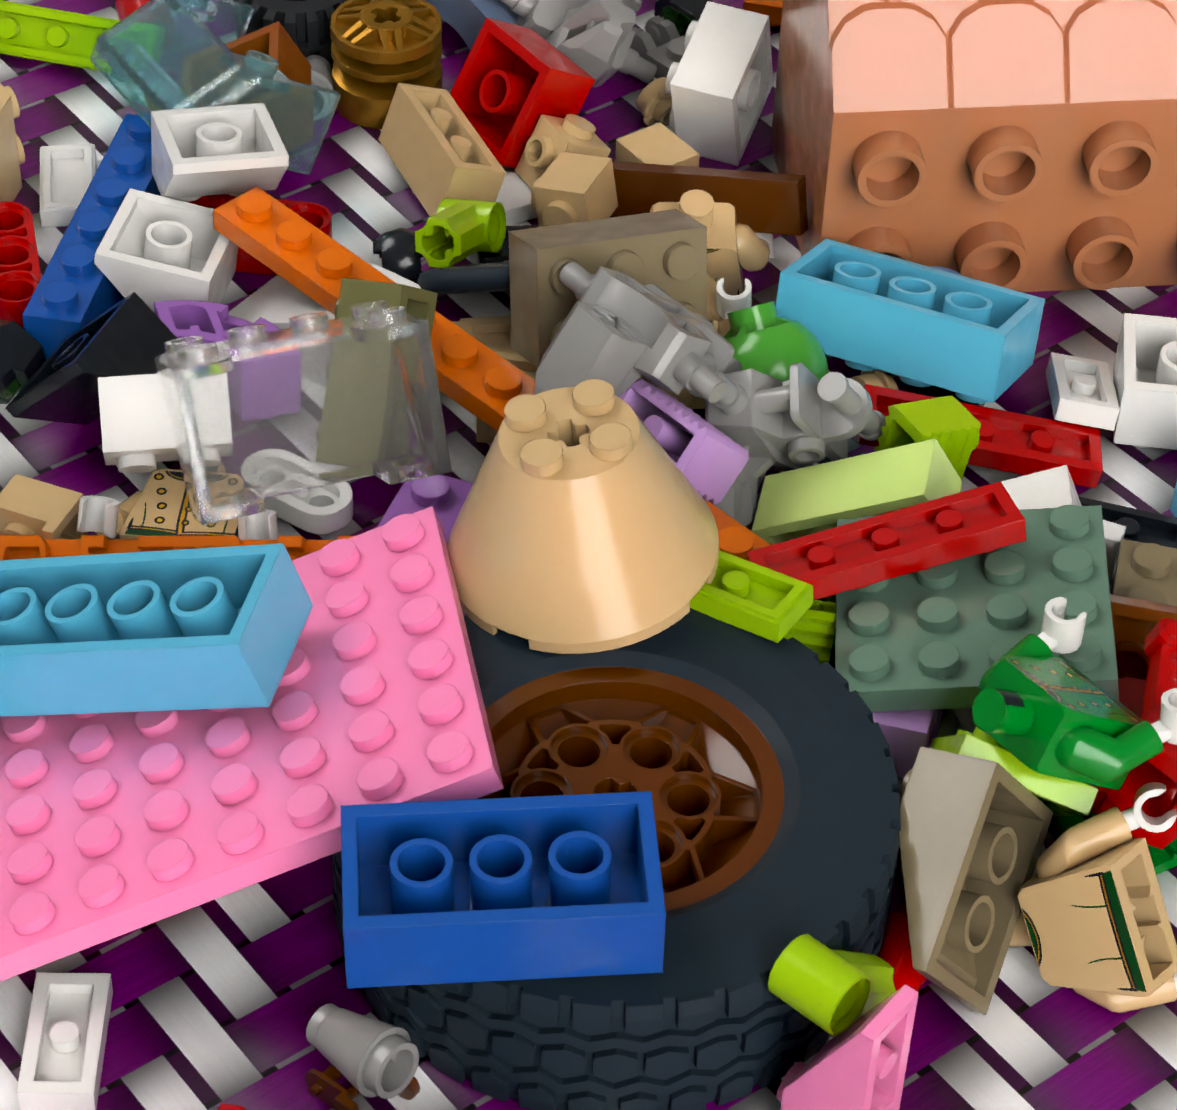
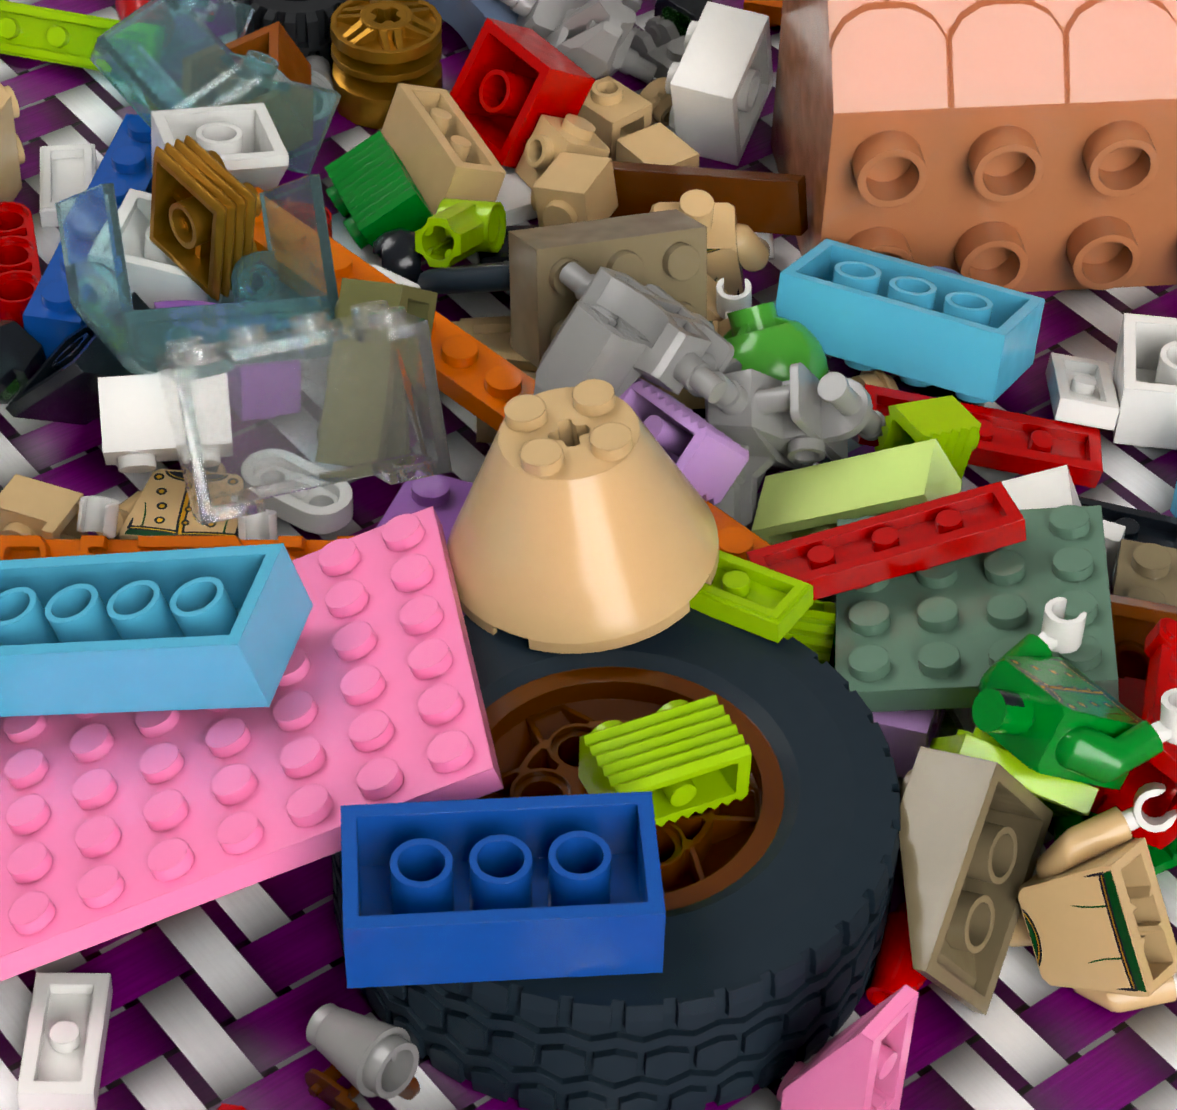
lime piece [768,934,897,1036] -> none
none -> clear light blue windscreen [55,174,339,375]
none -> pearl gold brick [149,135,262,301]
none -> green brick [324,130,433,256]
none -> tan brick [578,75,652,161]
none -> lime brick [578,695,752,827]

